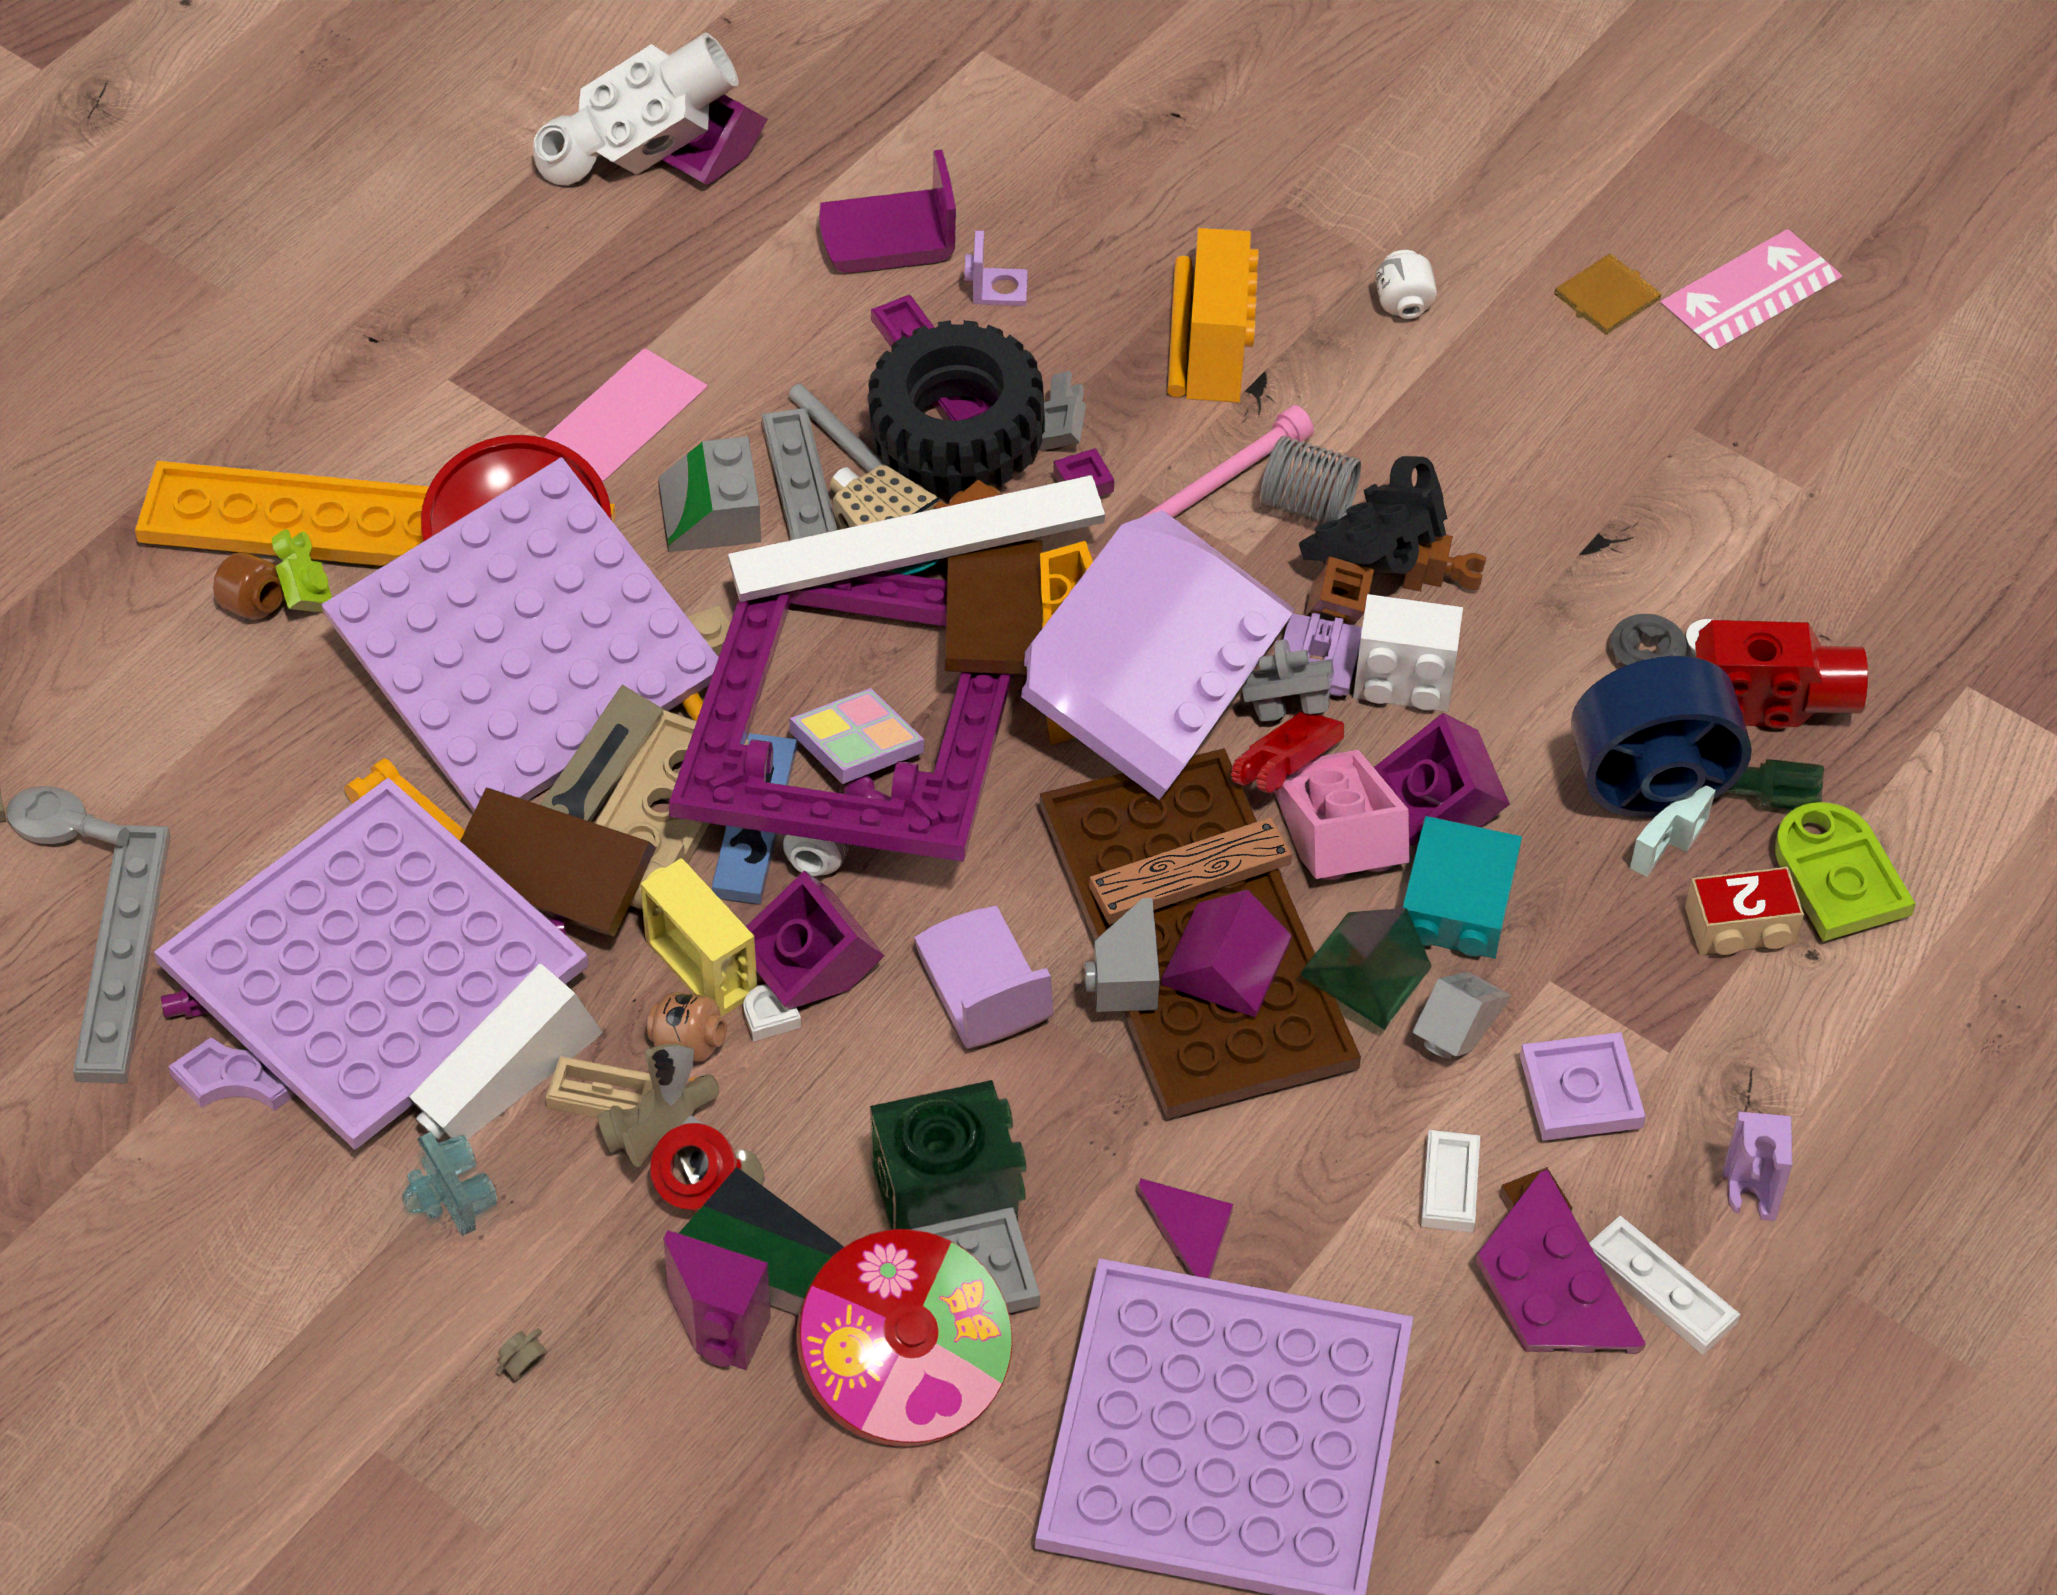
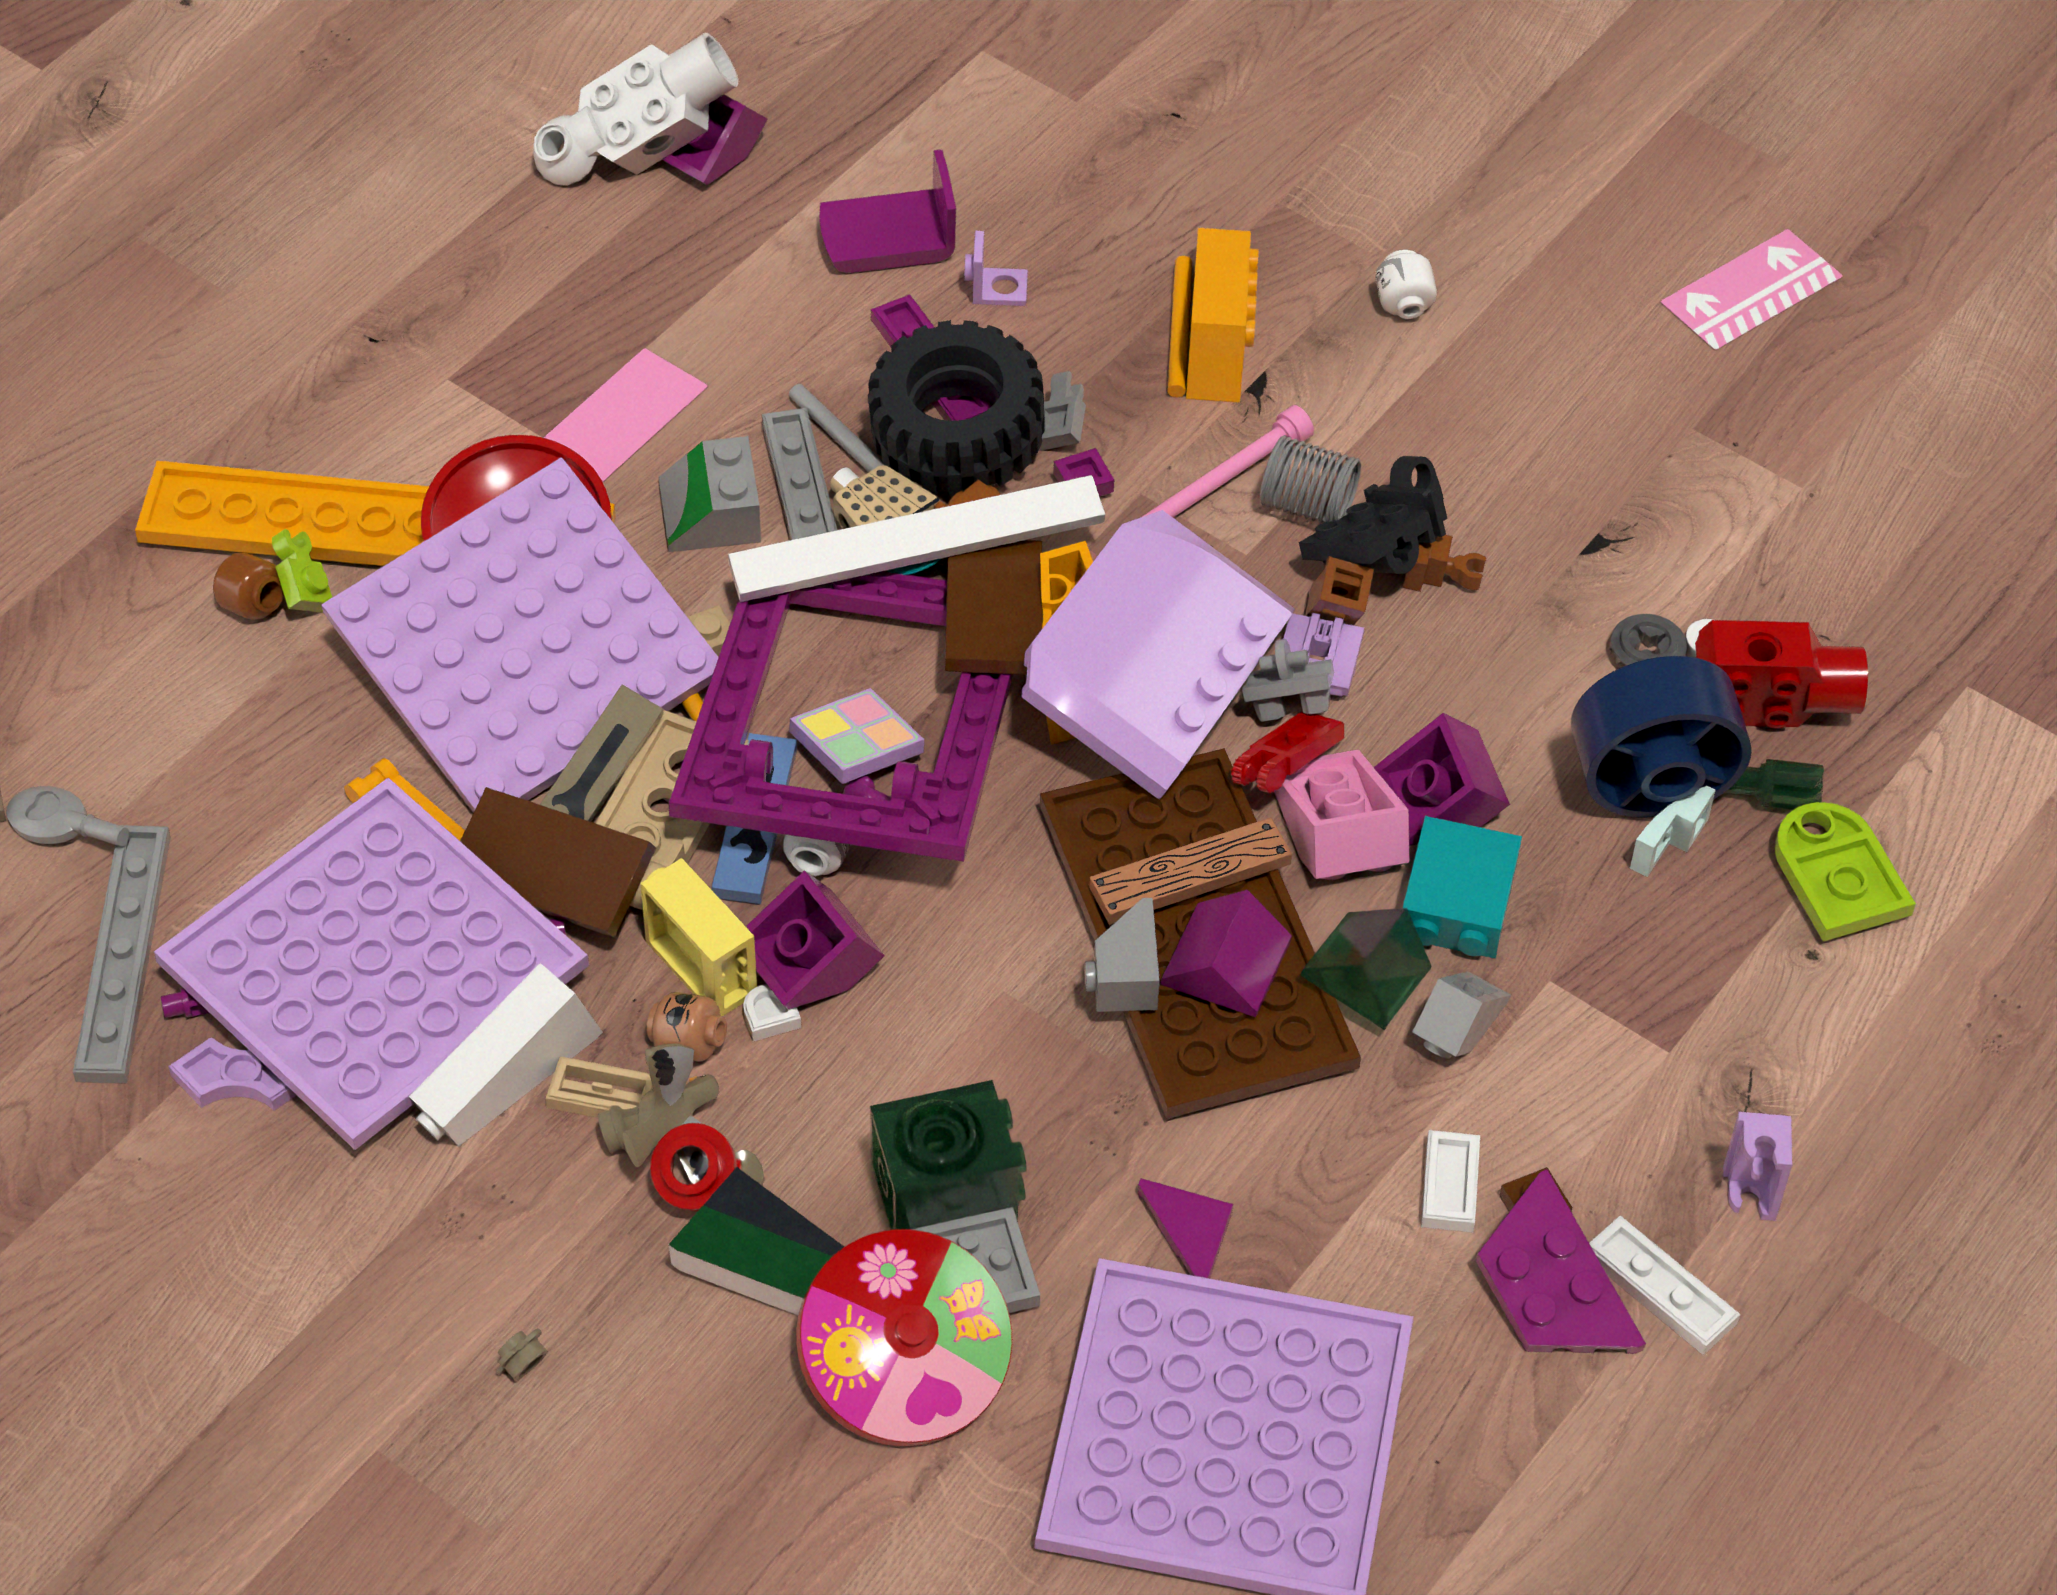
clear light blue hips [402,1132,497,1236] -> none
magenta slope [663,1230,771,1370] -> none
lavender piece [914,906,1053,1049] -> none
white brick [1353,594,1463,712] -> none
lavender plate [1520,1032,1646,1141] -> none
clear yellow piece [1554,253,1662,335] -> none
brick [1685,867,1804,955] -> none

